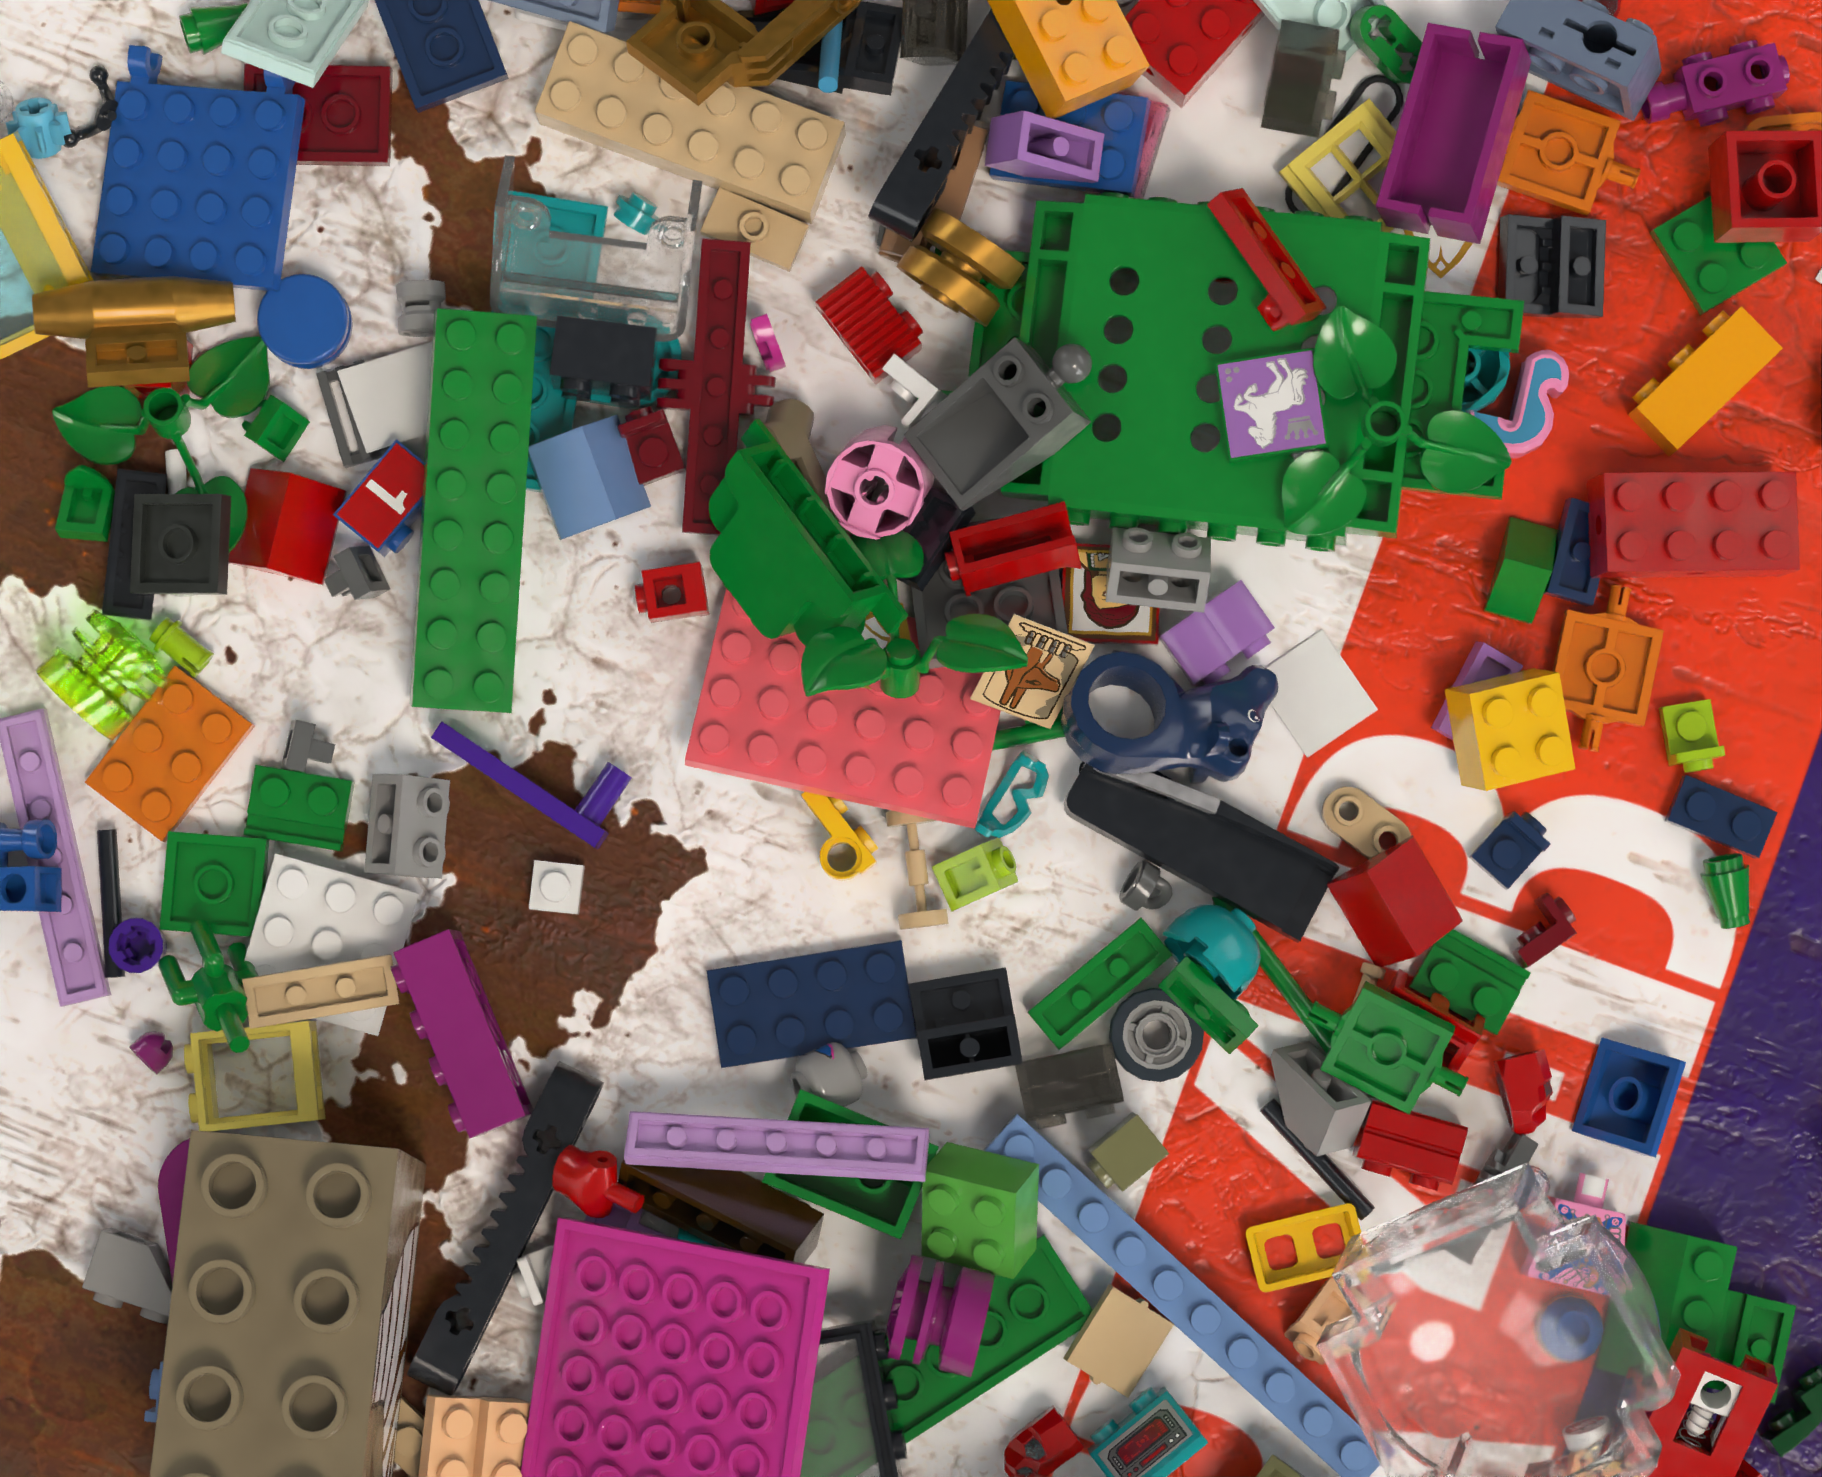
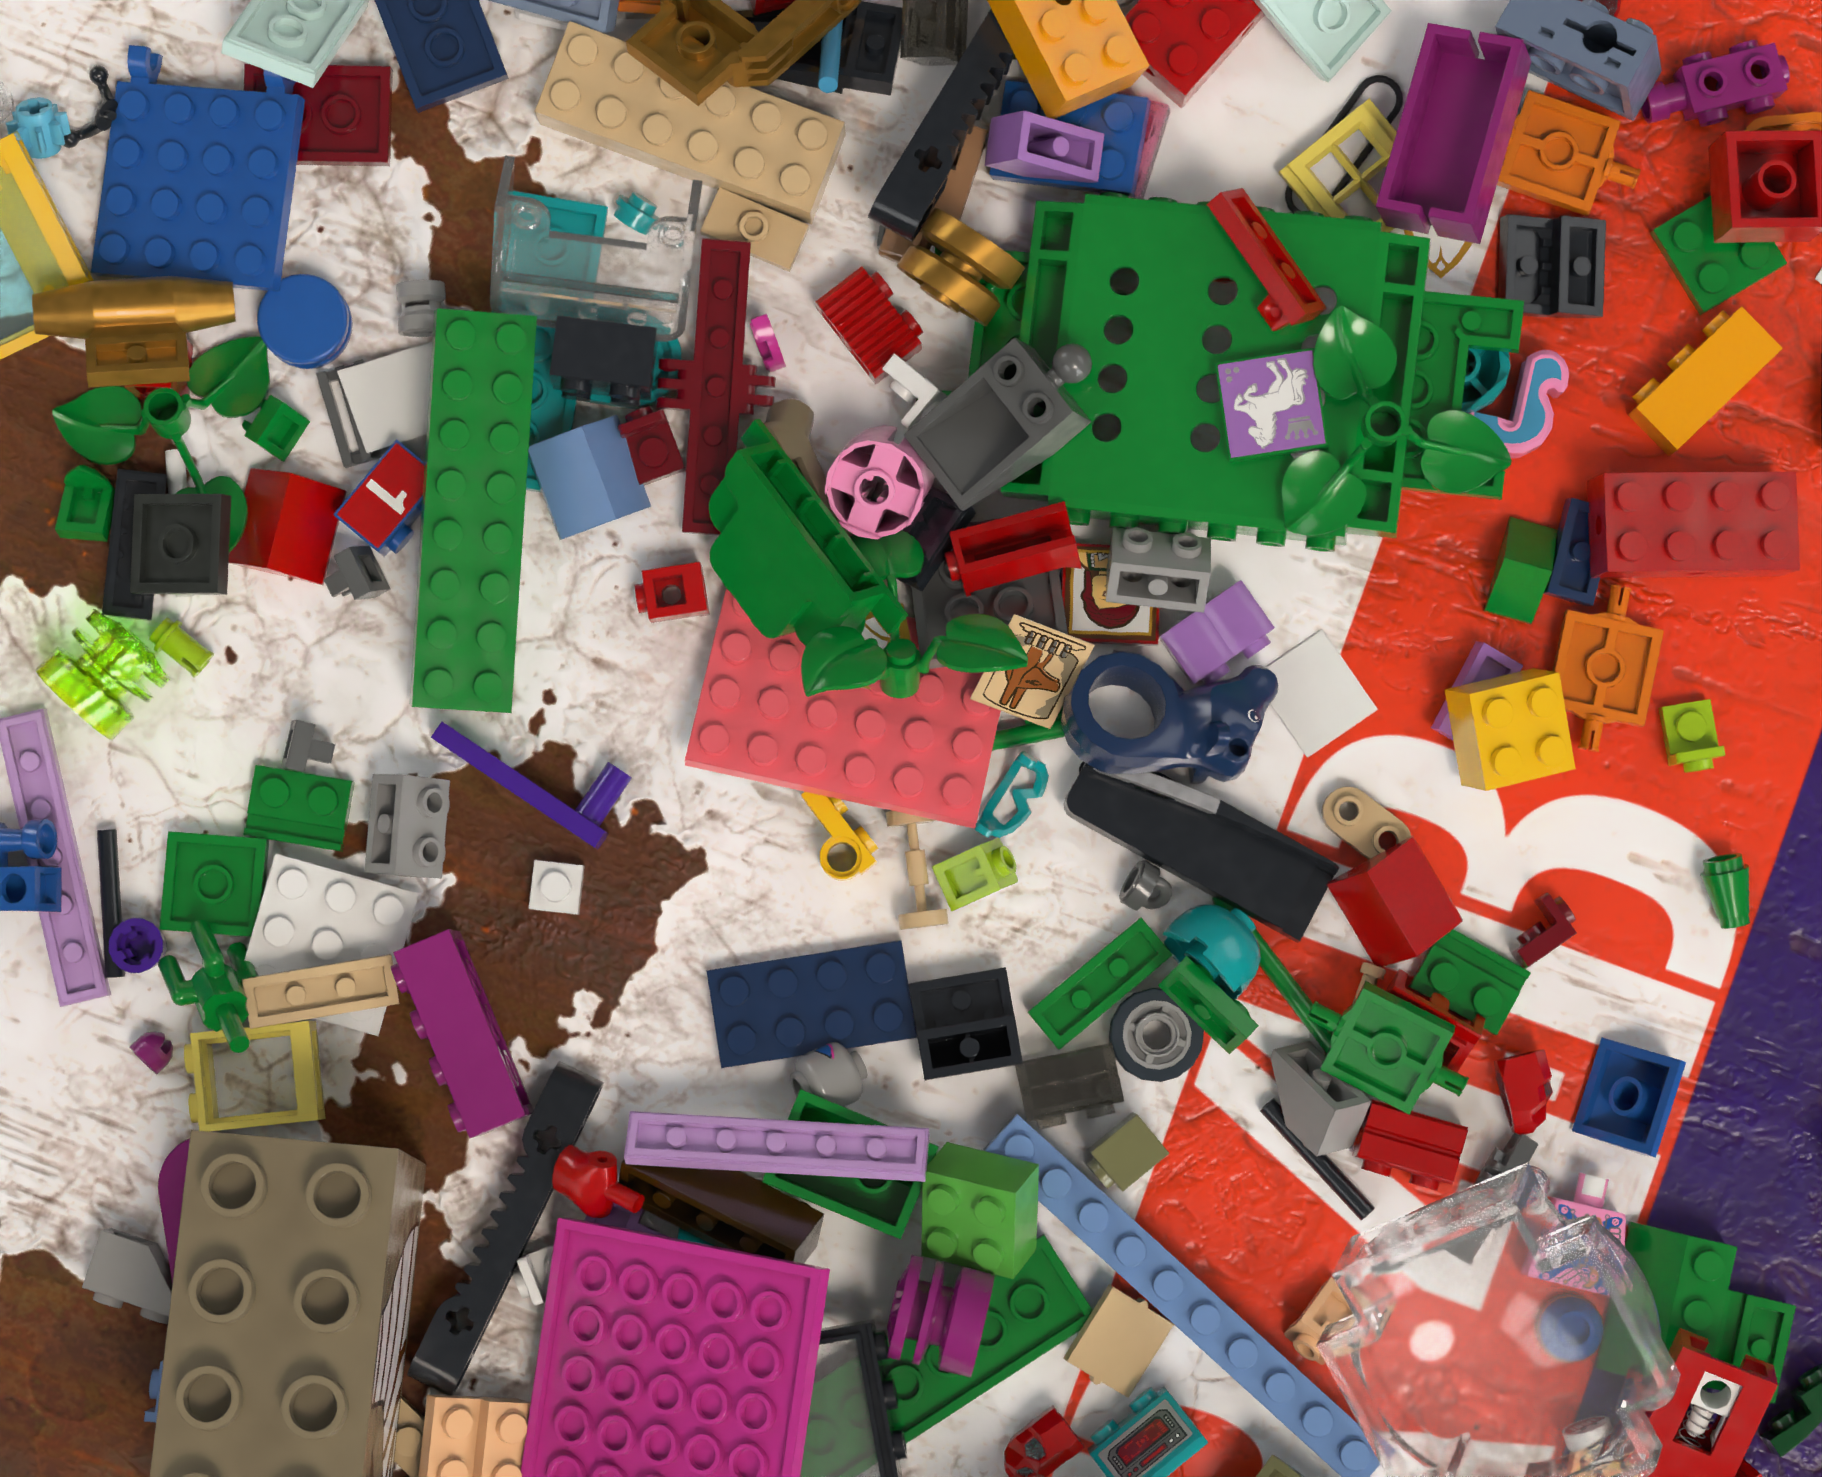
orange plate [85,666,255,842] -> none
green cone [179,2,248,55] -> none
yellow piece [1246,1203,1368,1292] -> none
clear smoke brick [1260,19,1346,138] -> none
green beam [1350,5,1422,84] -> none
dark blue bracket [1469,811,1551,890] -> none
dark blue plate [1664,775,1778,859] -> none

